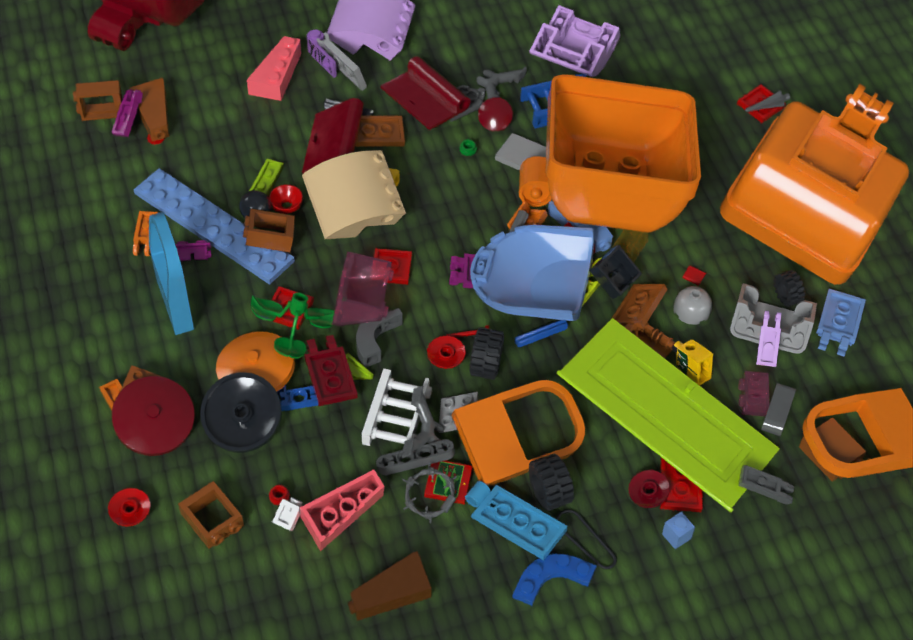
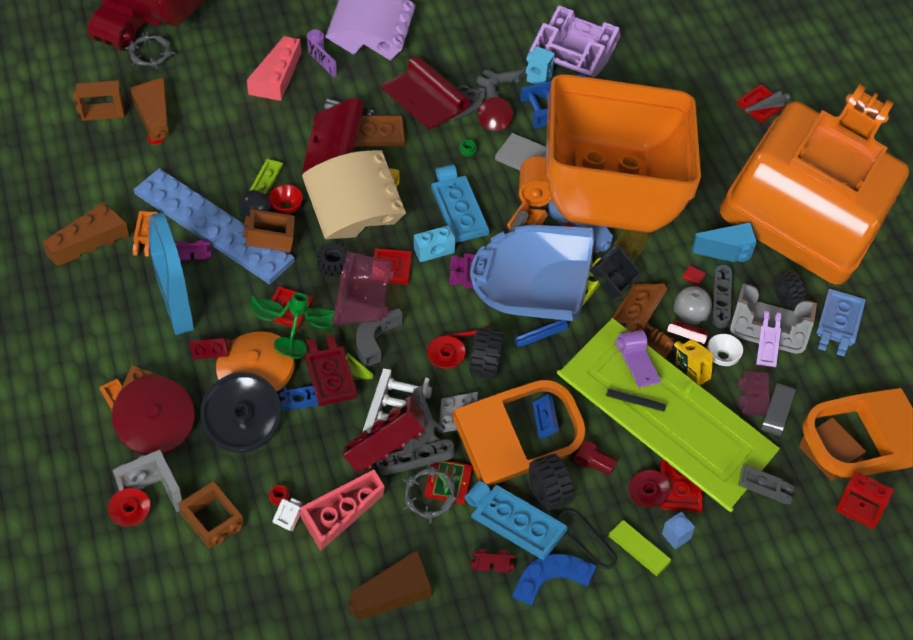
magenta hinge [111,89,143,137] -> none
light grey tile [317,33,367,91] -> none
none -> dark orange wedge [42,202,129,266]
none -> light grey bracket [113,450,182,512]
none -> dark grey piece [125,32,175,68]
none -> dark red hinge [189,338,232,360]
none -> black tyre [317,242,351,277]
none -> dark red wedge [343,395,425,474]
none -> medium azure brick [414,225,455,262]
none -> dark azure hinge [431,164,489,243]
none -> dark red hinge [471,549,514,573]
none -> medium azure brick [526,46,555,84]
none -> blue plate [533,394,559,439]
none -> dark red piece [574,441,618,476]
none -> black bar [606,389,666,412]
none -> lime tile [609,520,671,576]
none -> medium lavender door [615,329,661,388]
none -> tile [667,320,710,343]
none -> dark azure slope [692,223,756,262]
none -> white piece [707,334,743,366]
none -> dark grey beam [712,265,732,328]
none -> red window [836,471,894,529]

